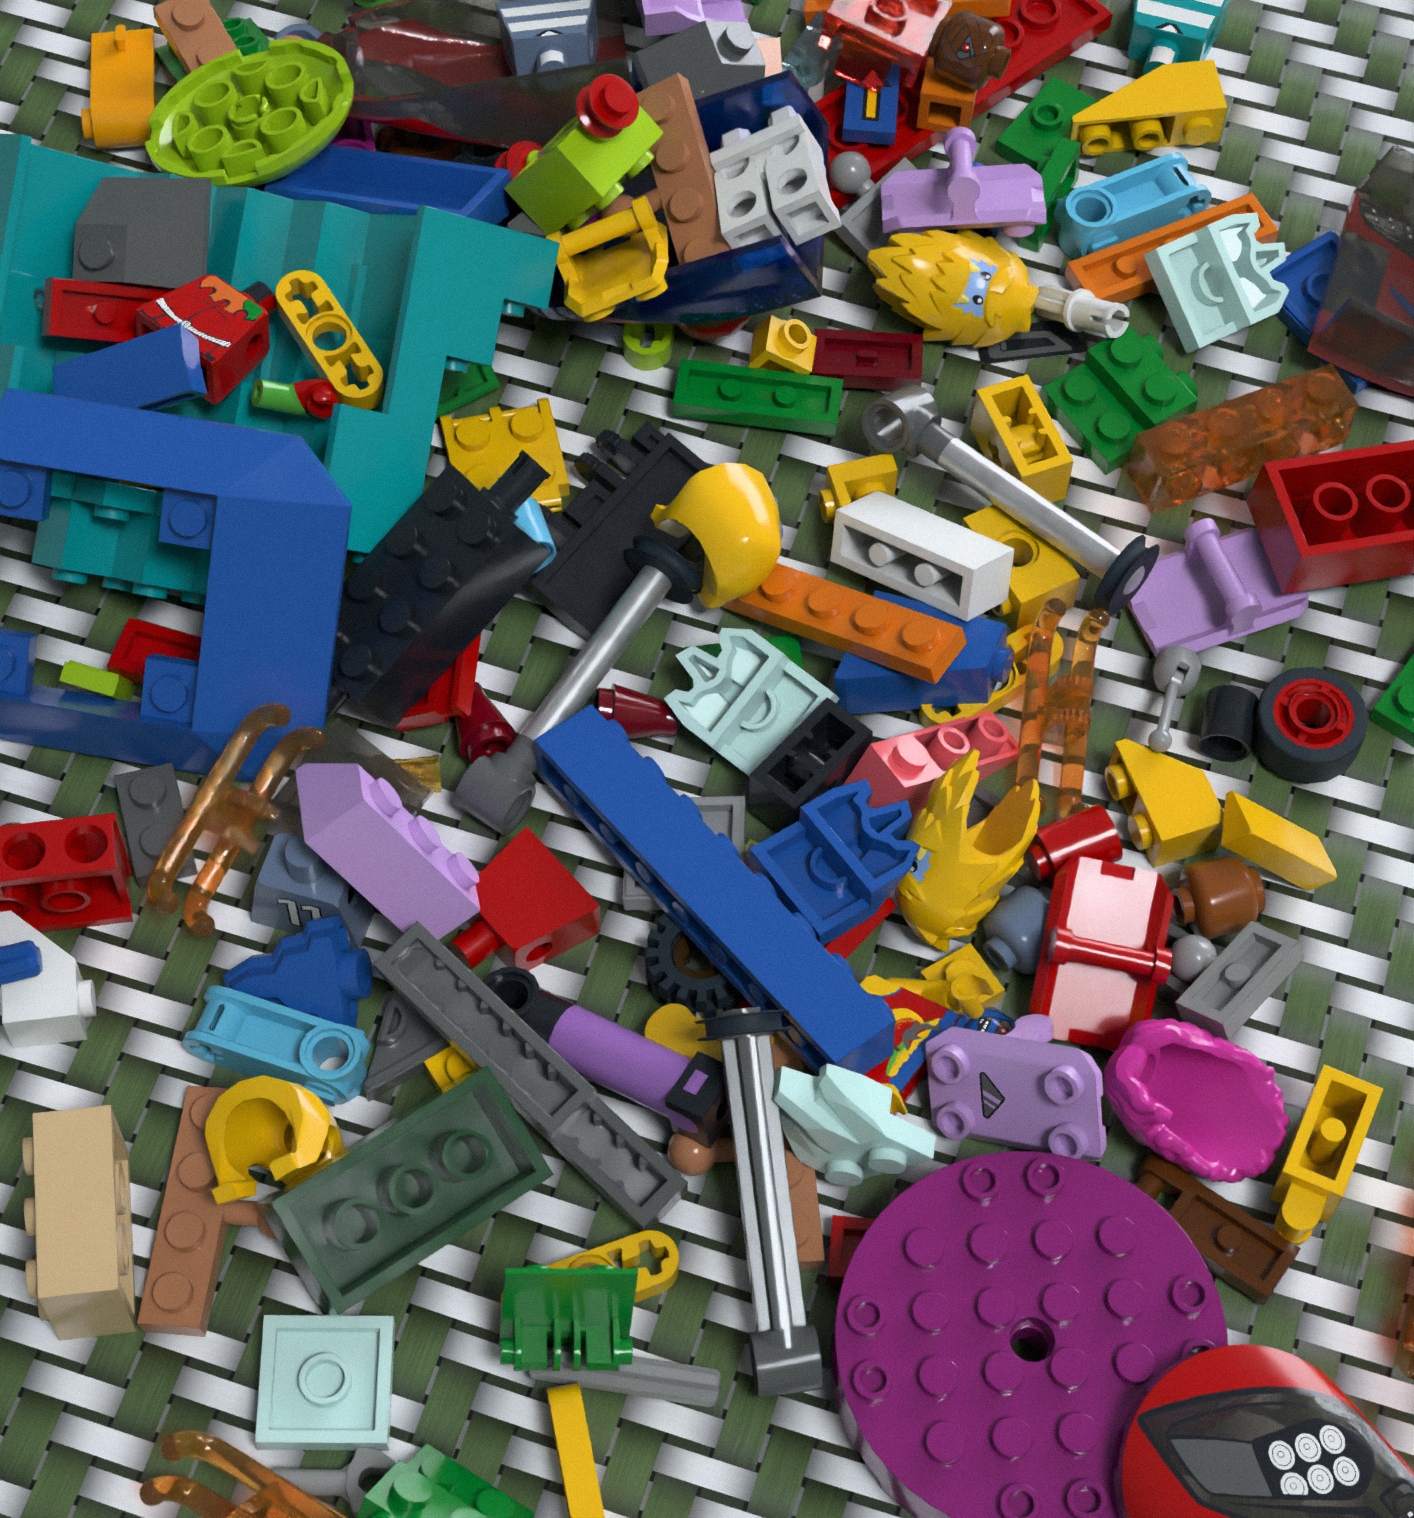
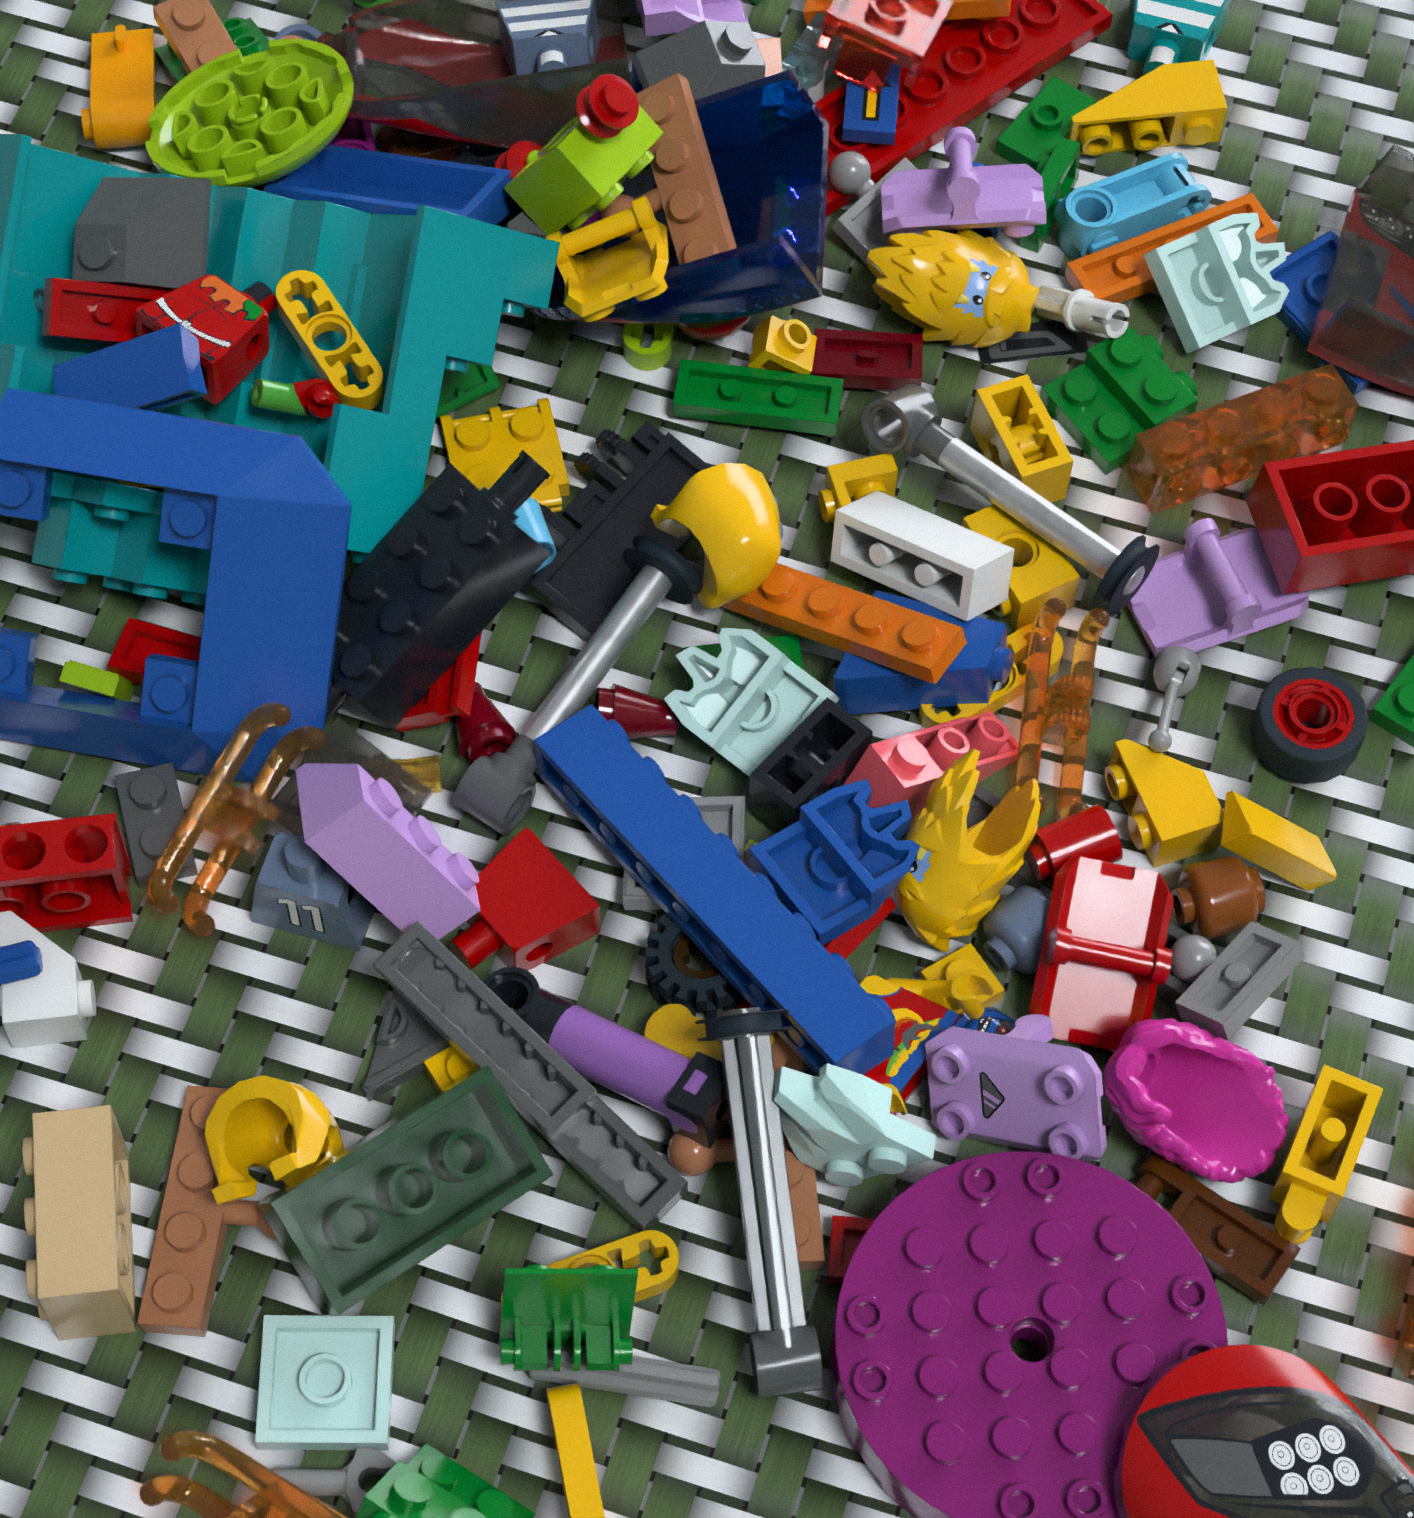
medium azure piece [182,985,371,1107] -> none
blue rock [223,914,373,1028] -> none
white hips [709,105,842,269] -> none
orange brick [916,57,977,133] -> none
reddish brown head [928,10,1012,90] -> none
black beam [1198,685,1259,762] -> none

